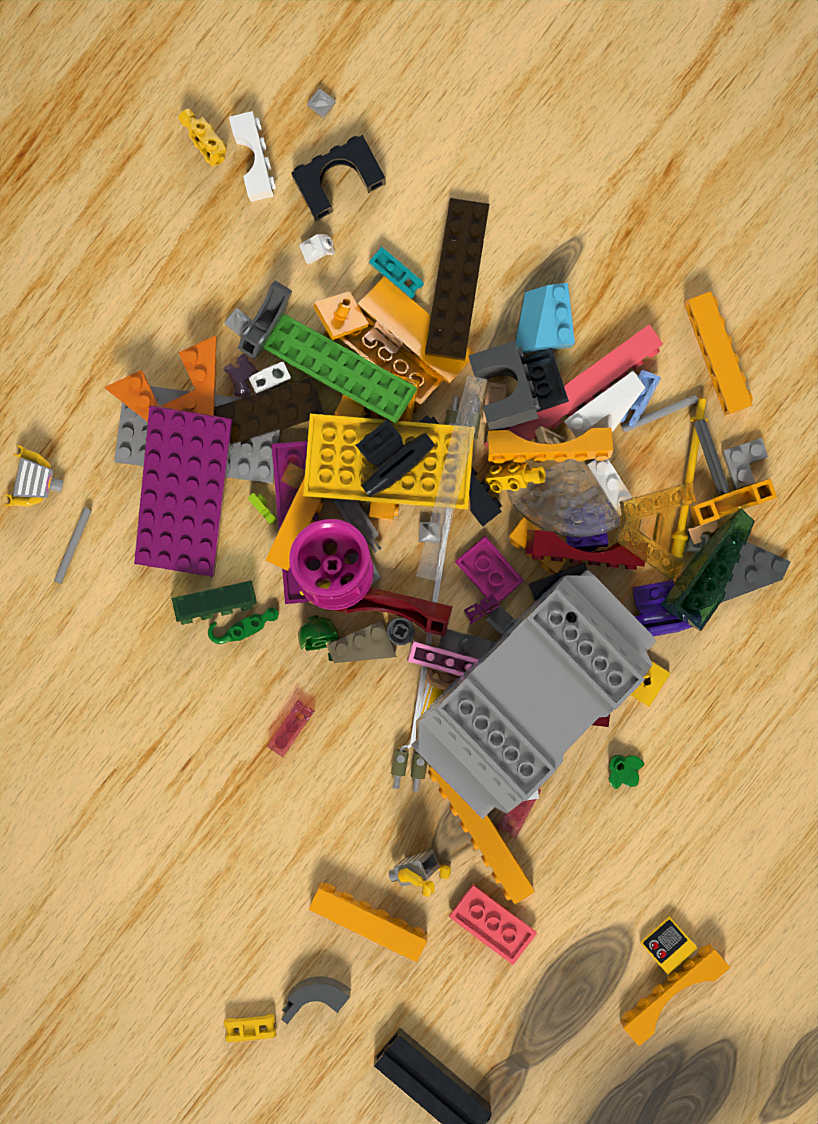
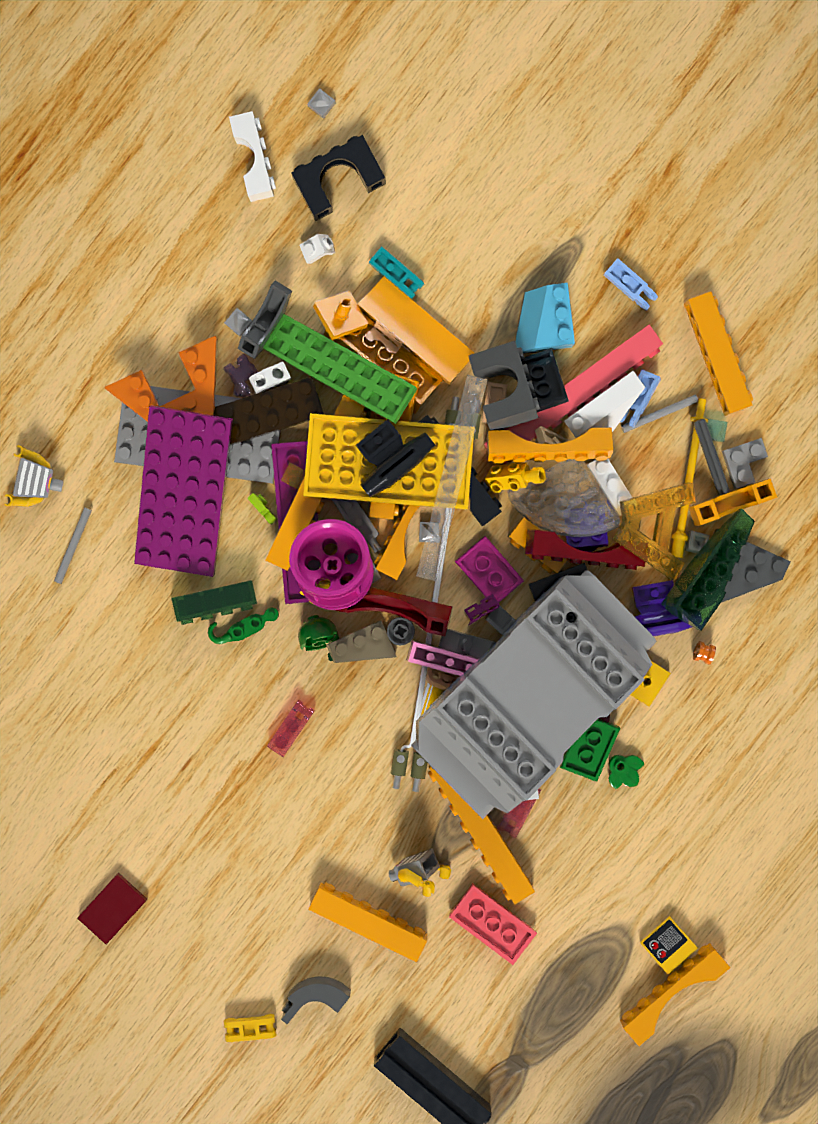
yellow brick [178,109,227,167] -> none
dark brown plate [425,198,490,361] -> none
light nougat piece [688,517,723,545] -> none
none -> dark red tile [77,872,147,945]
none -> light orange arch [374,505,420,580]
none -> green tile [559,718,621,782]
none -> light blue hinge [604,258,658,310]
none -> orange wheel [693,641,716,665]
none -> clear light blue tile [707,419,727,442]

